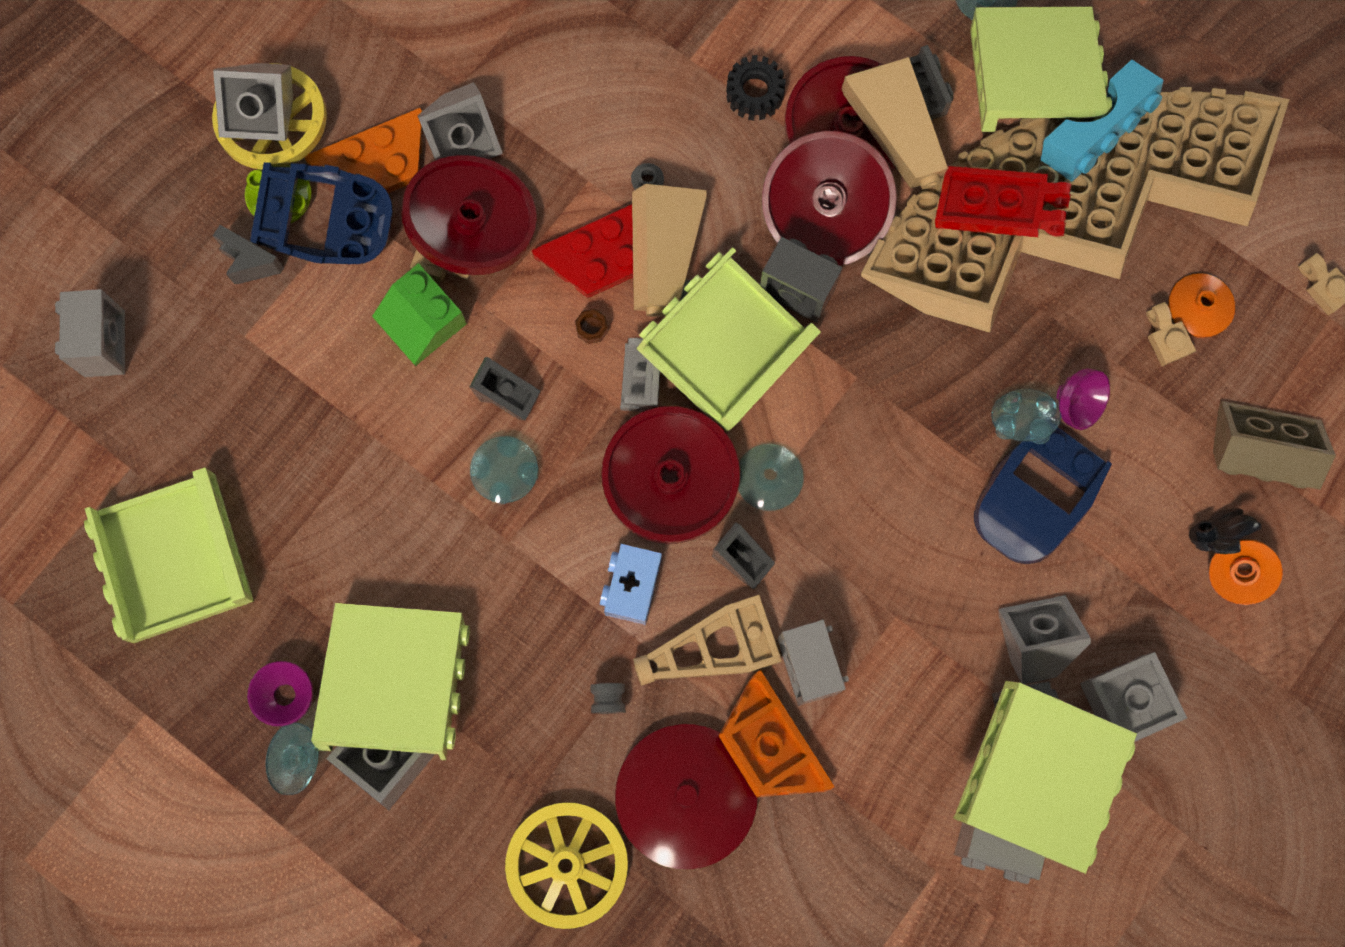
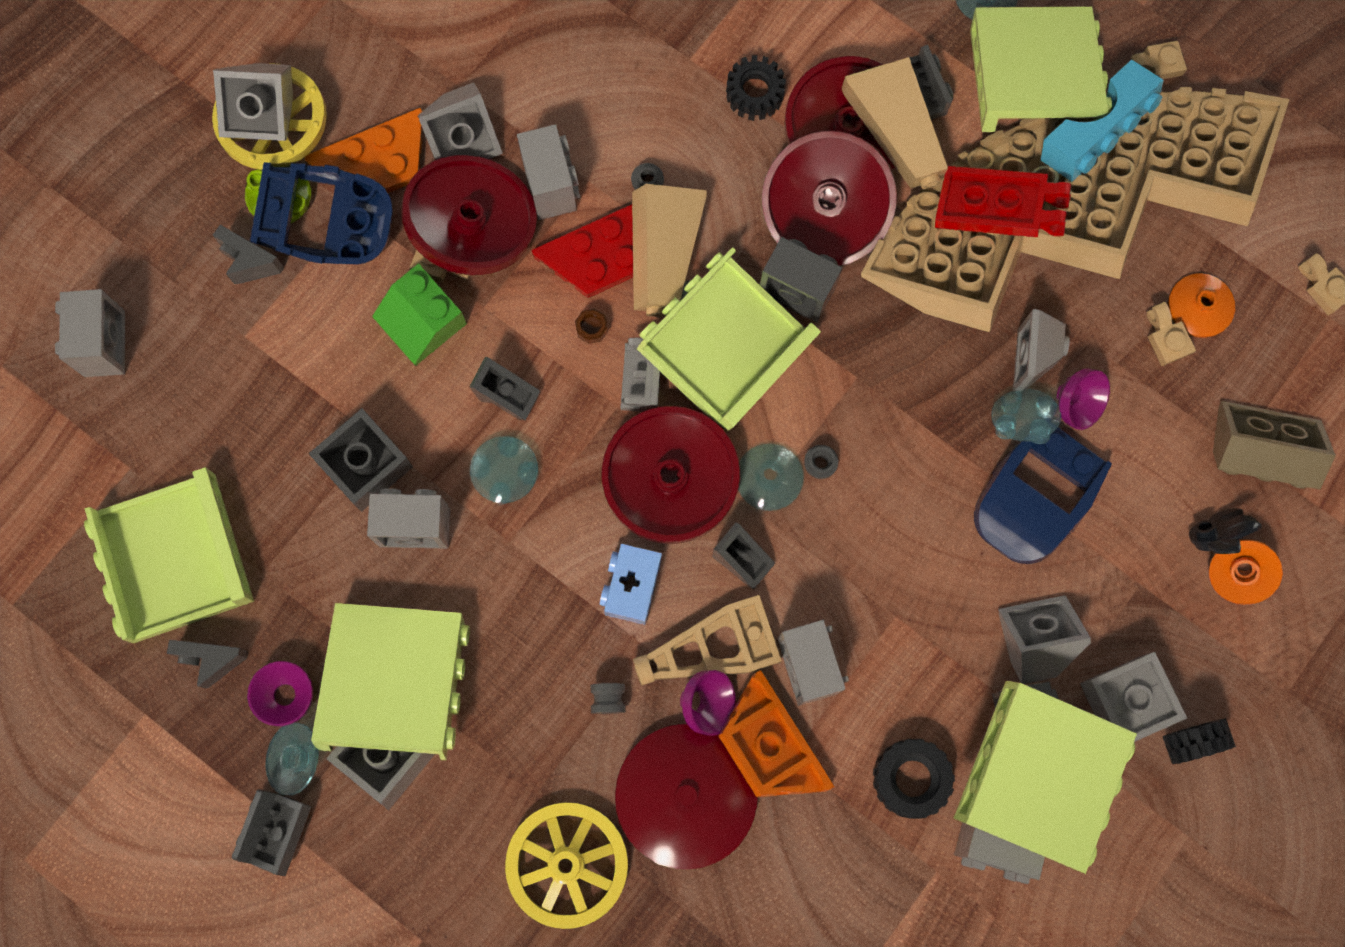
none -> dark grey slope [167,640,248,689]
none -> dark grey bracket [232,789,312,876]
none -> dark grey brick [309,408,413,512]
none -> light grey brick [367,489,450,549]
none -> light grey brick [517,124,580,220]
none -> magenta piece [680,670,735,736]
none -> dark grey plate [804,445,838,479]
none -> black tyre [872,739,955,819]
none -> light grey slope [1013,309,1070,394]
none -> tan plate [1125,41,1187,79]
none -> black tyre [1162,718,1236,764]

